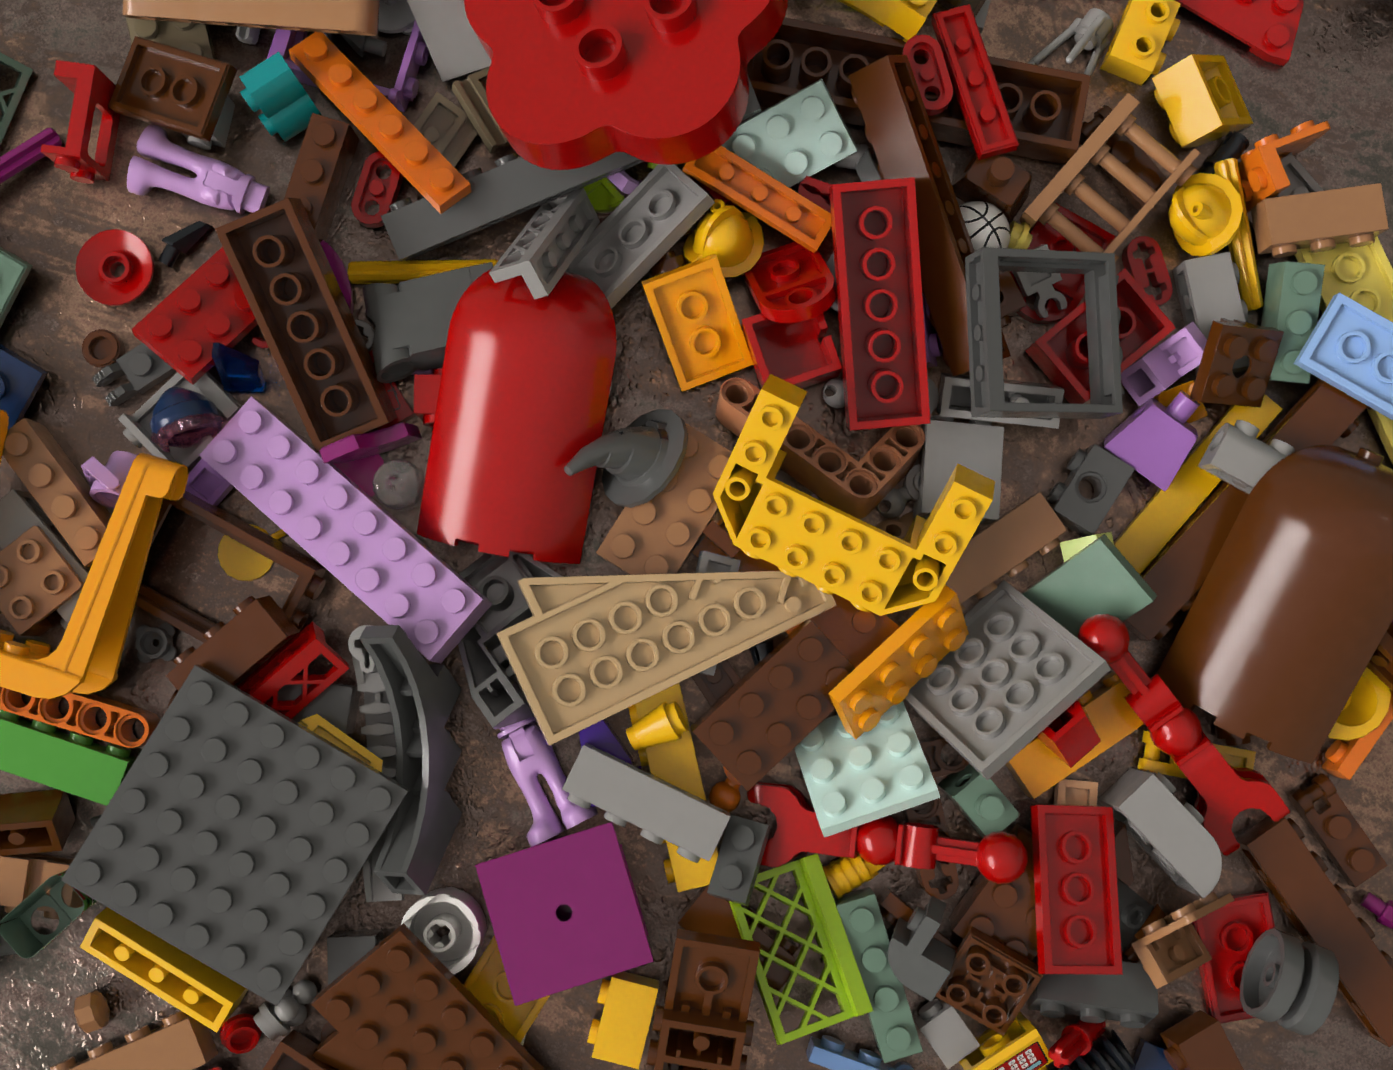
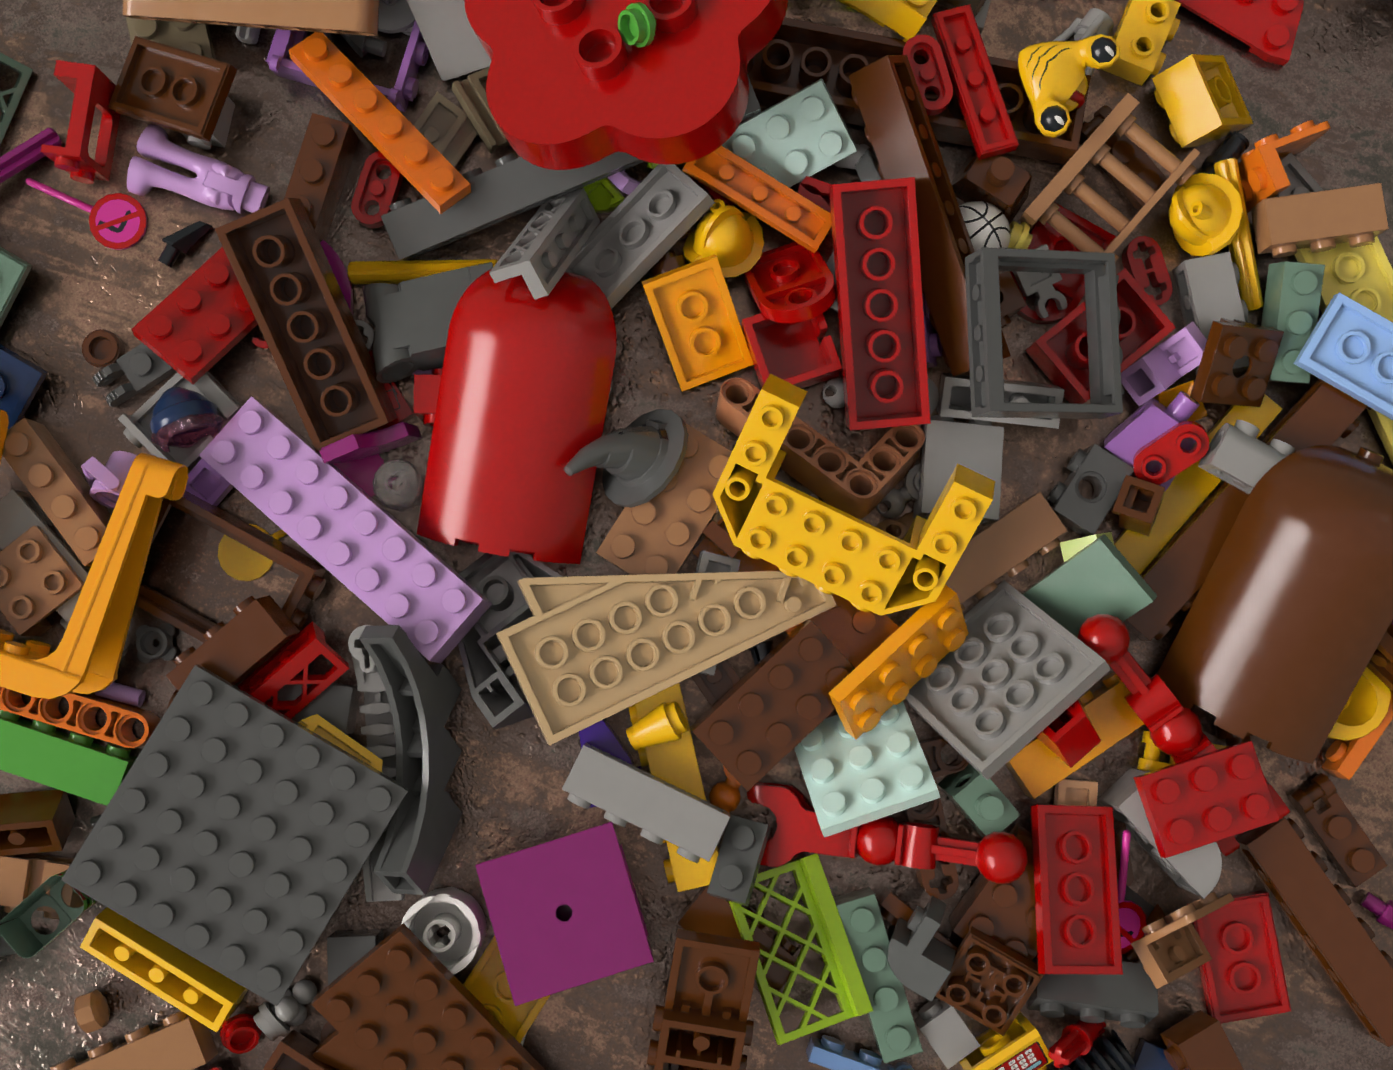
red dish [75,229,154,306] -> none
clear blue tile [212,343,265,392] -> none
teal brick [239,52,322,142] -> none
lavender piece [497,717,598,847] -> none
yellow brick [587,971,659,1069] -> none
yellow hinge [823,856,885,900] -> none
dark grey wheel [1240,928,1339,1036] -> none
none -> piece [25,178,148,250]
none -> lavender pin [95,682,146,707]
none -> bright green plate [618,2,656,48]
none -> yellow head [1018,34,1120,138]
none -> reddish brown brick [1112,475,1165,536]
none -> dark pink piece [1118,830,1146,954]
none -> red plate [1133,421,1209,485]
none -> red plate [1133,741,1279,858]

